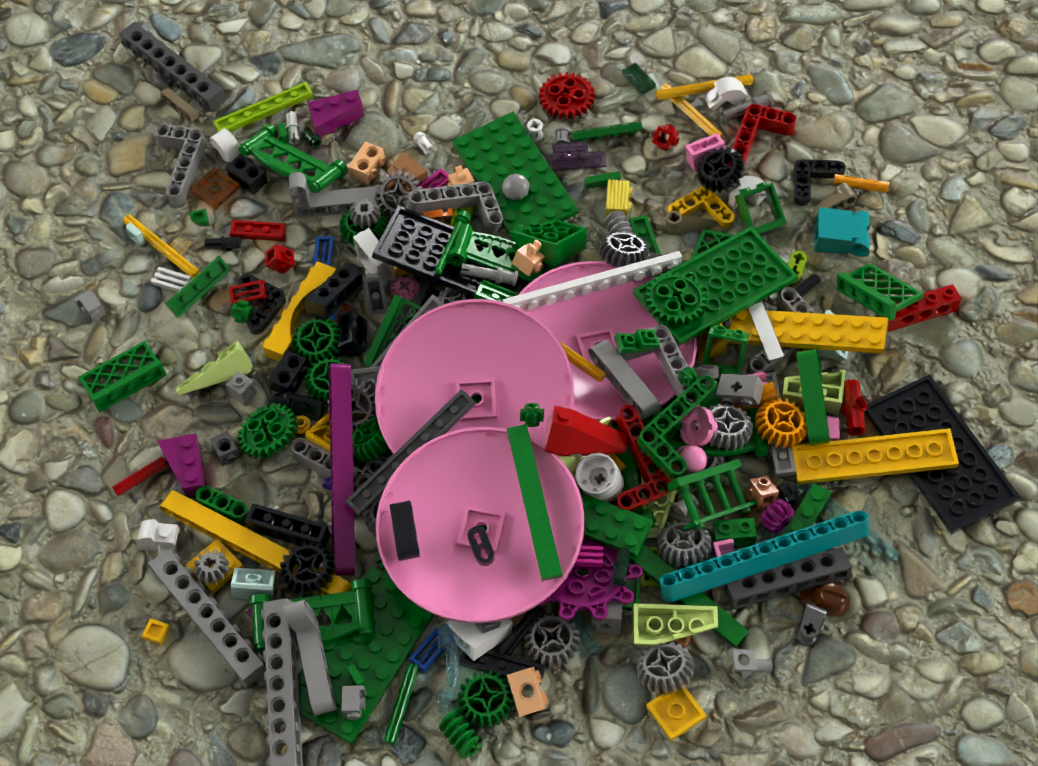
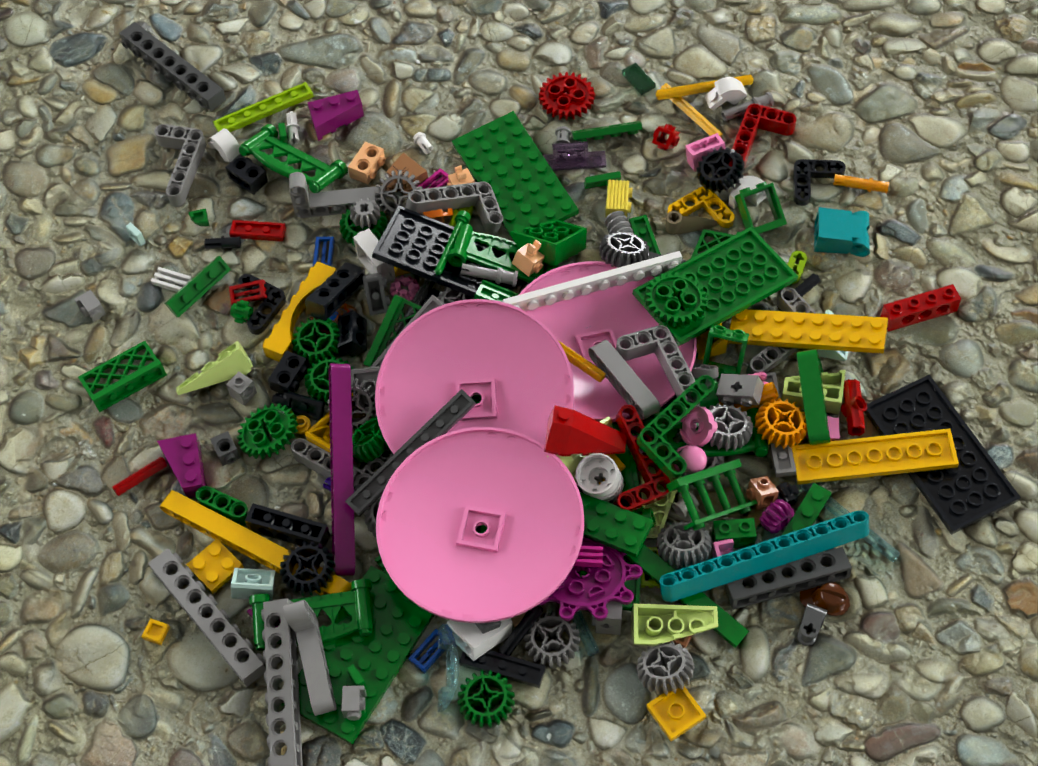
yellow axle [123,214,199,278] -> none
white brick [136,519,179,551] -> none
dark tan beam [160,88,199,123] -> none
clear orange tile [190,167,240,210] -> none
light grey gear [194,549,229,585] -> none
red brick [265,244,295,274] -> none
dark green pin [301,127,321,148] -> none
green axle [384,663,419,745] -> none
black beam [390,500,420,561] -> none
green piece [439,709,483,759] -> none
black beam [467,526,495,566] -> none
light grey hair [502,173,530,201] -> none
green tile [507,424,563,581] -> none
light nougat brick [507,667,548,717] -> none
green gear [520,403,544,427] -> none
white bush [527,119,543,142] -> none
clear green axle [613,546,630,586] -> none
green slope [614,329,660,354] -> none
green bush [679,366,698,387] -> none
light grey bracket [731,649,773,680] -> none
white sticker [748,302,784,361] -> none
dark tan piece [810,183,857,221] -> none
green fence [837,263,924,321] -> none

